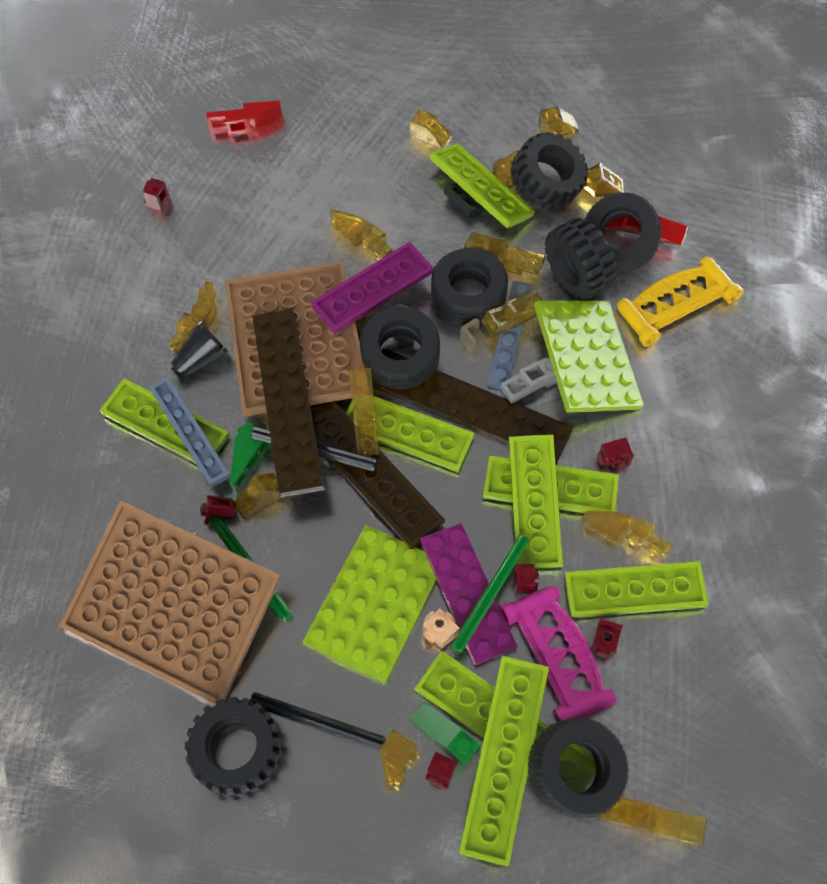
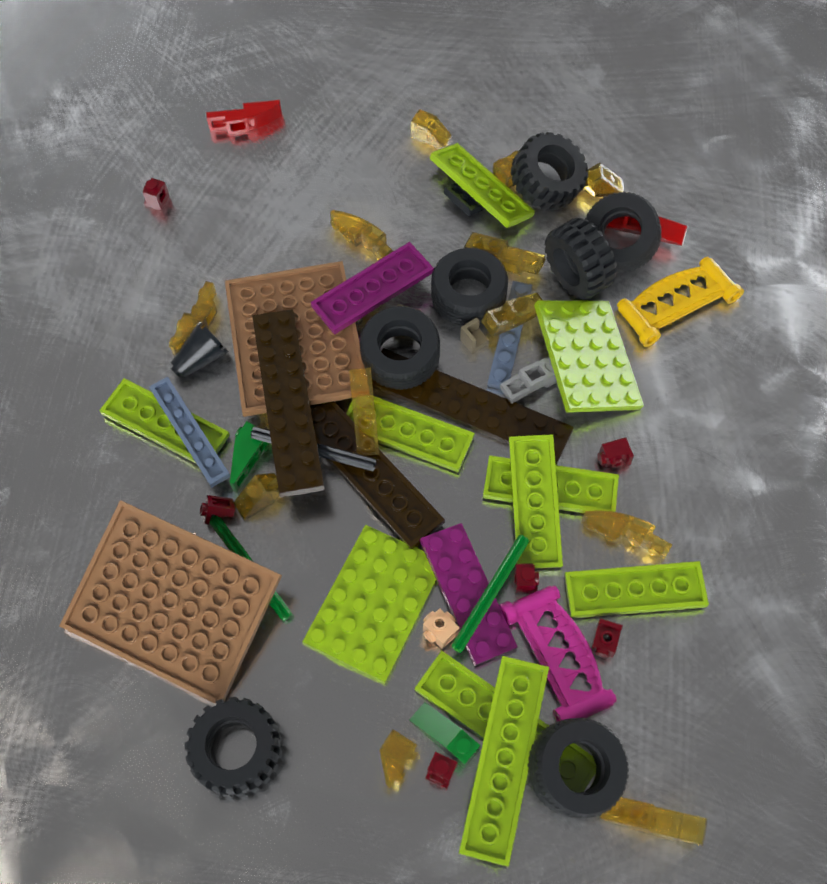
black axle [250,692,385,750] -> none
clear yellow slope [538,107,579,135] -> none

